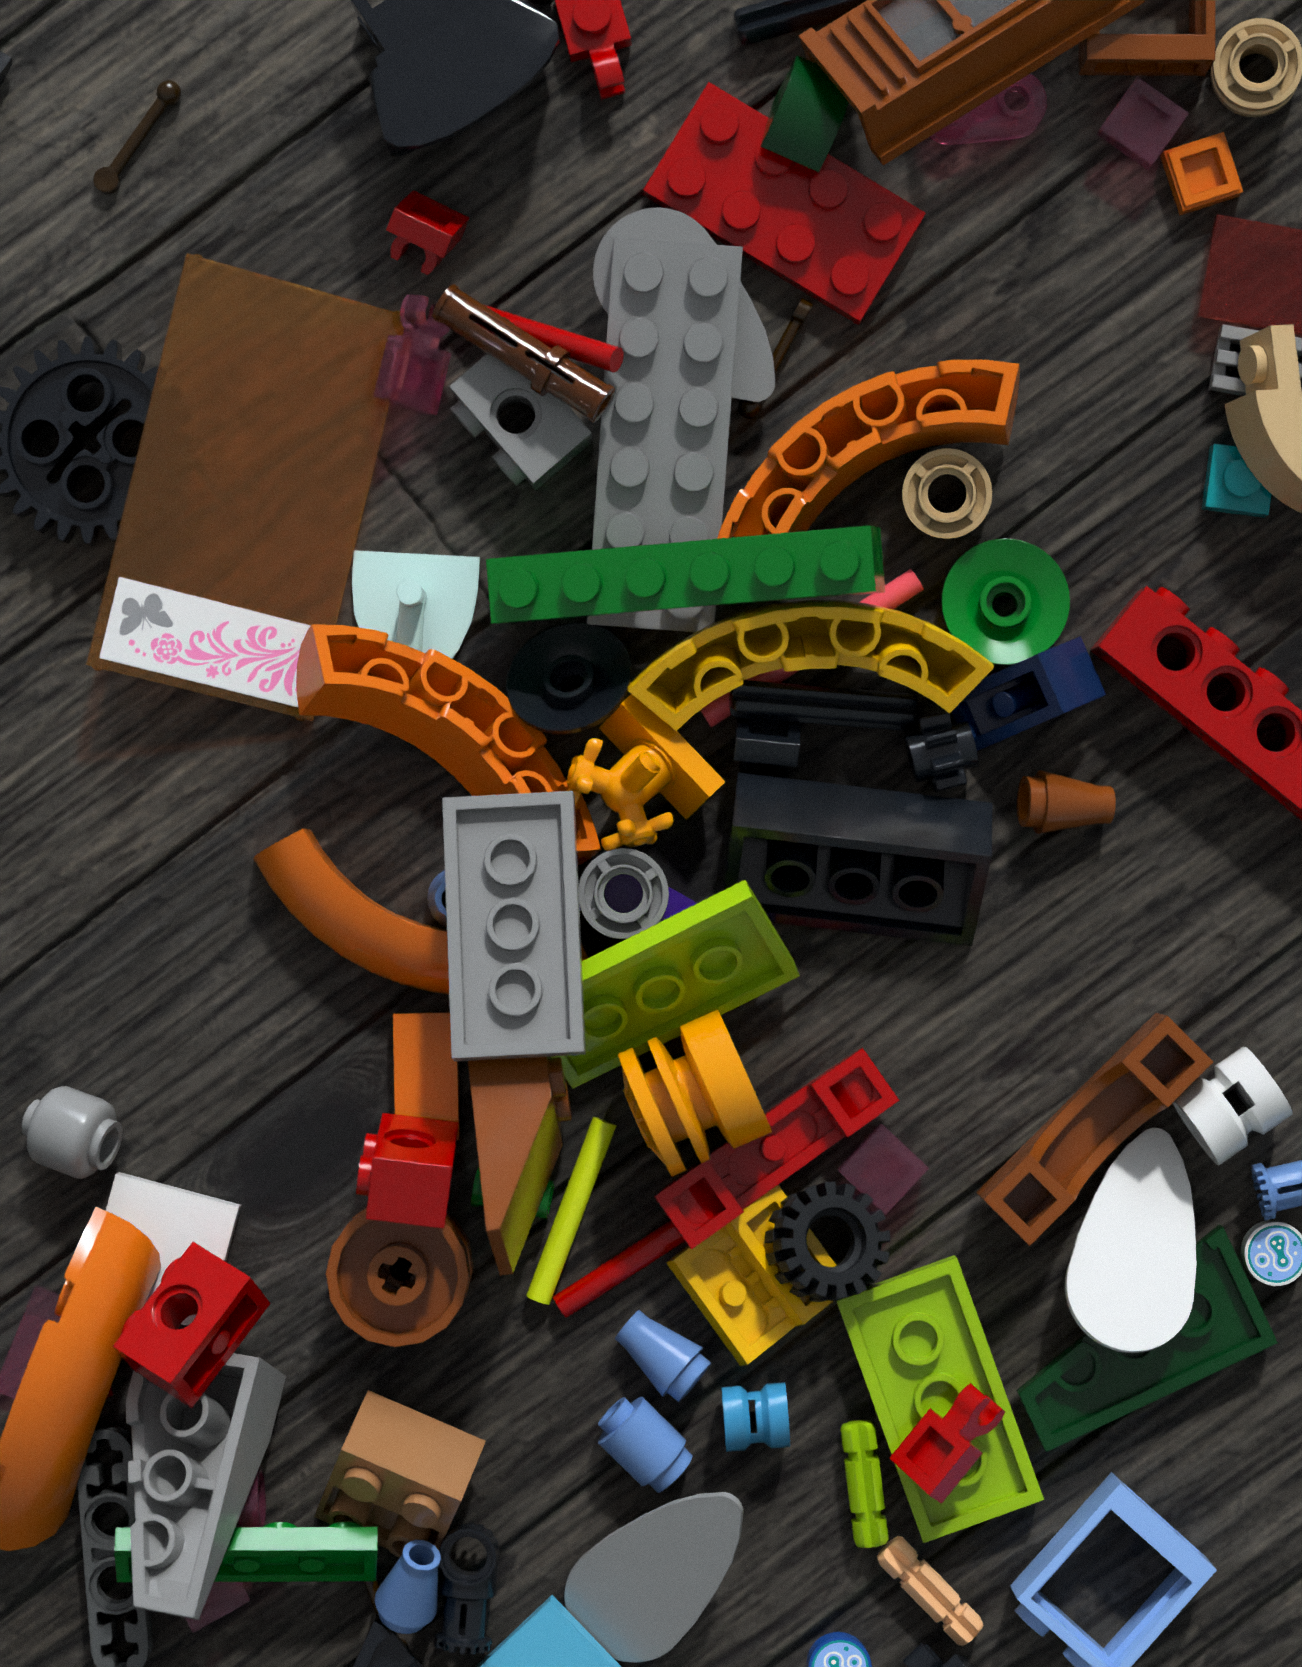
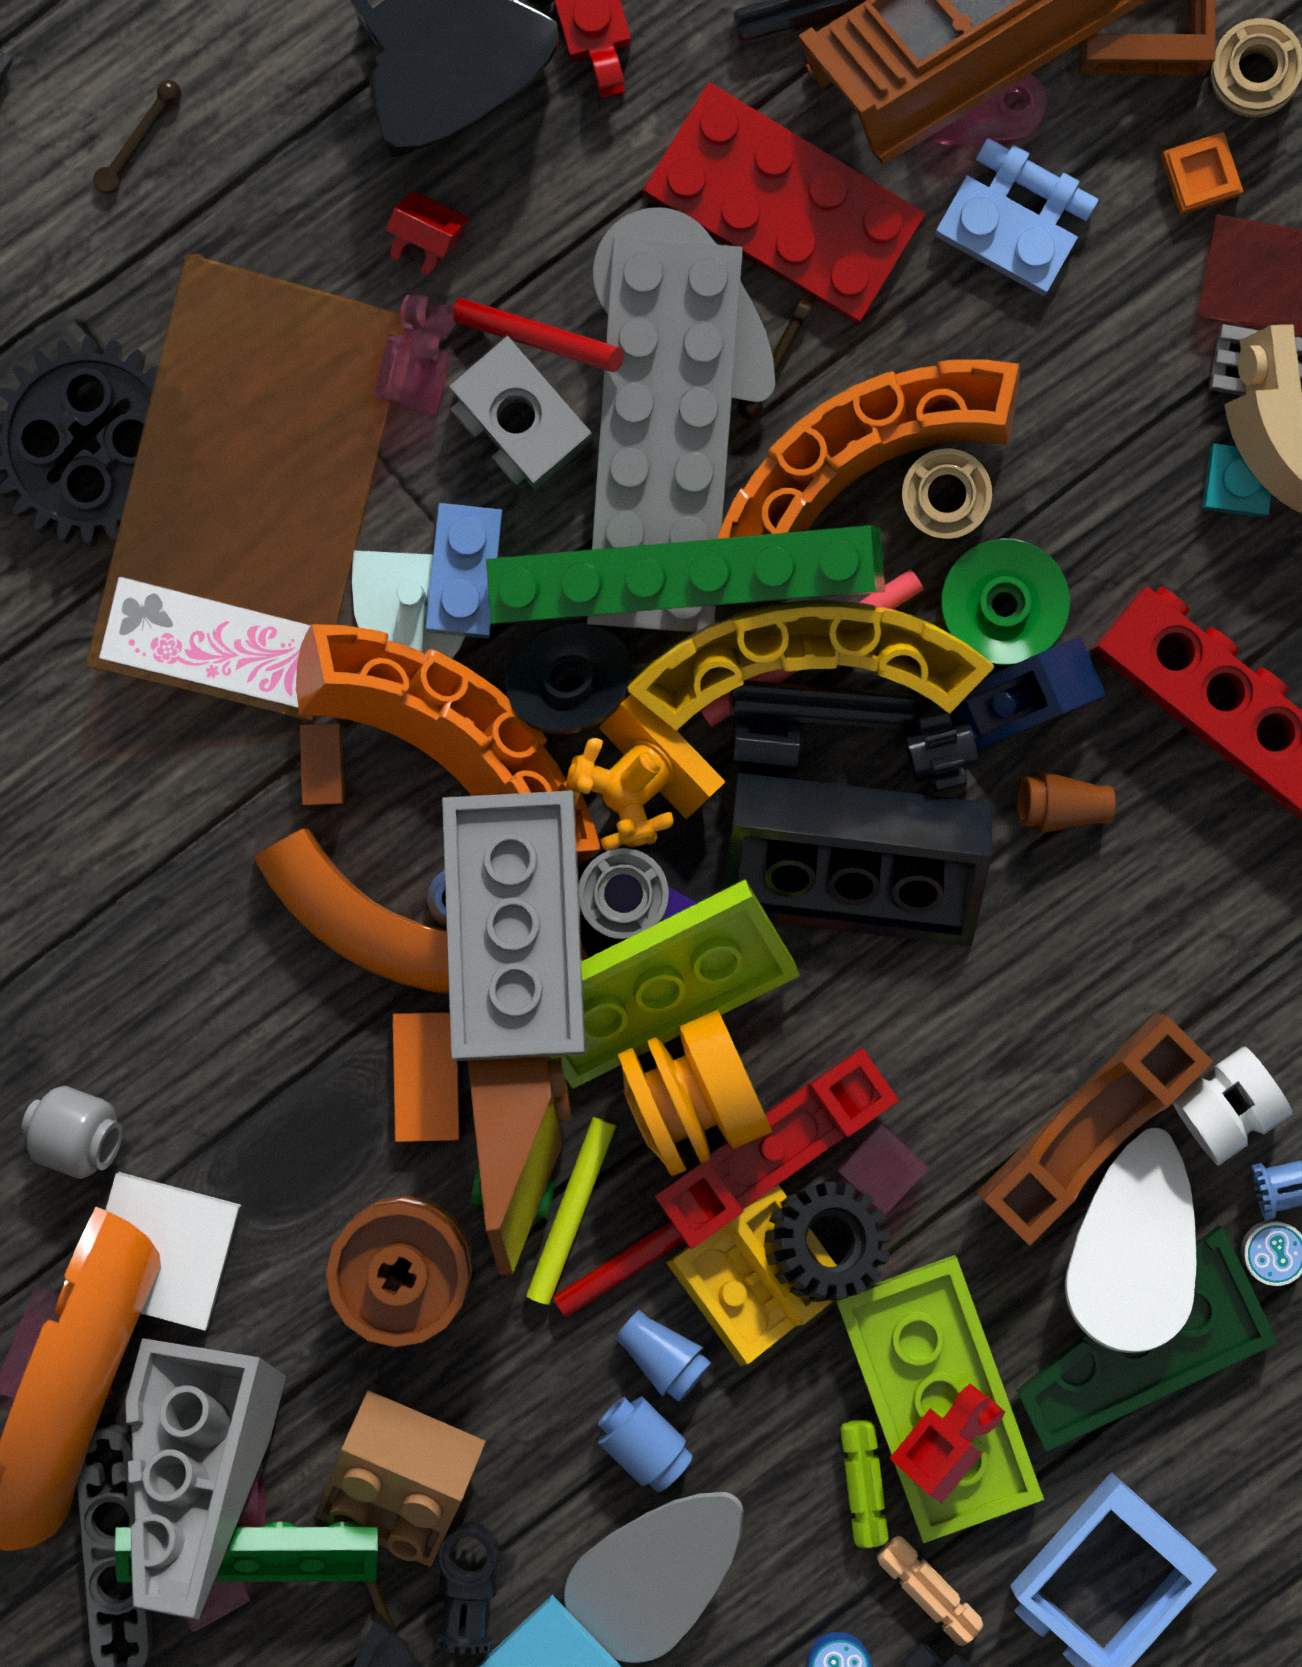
red brick [113,1242,271,1408] -> none
red brick [356,1113,459,1229] -> none
medium blue cone [375,1540,441,1634] -> none
reddish brown pin [432,284,615,423] -> none
dark azure wheel [721,1382,790,1452] -> none
dark green brick [760,55,849,172] -> none
clear pink plate [1097,77,1189,171] -> none
none -> dark orange piece [300,724,346,806]
none -> medium blue plate [425,503,502,639]
none -> light blue plate [934,138,1099,296]

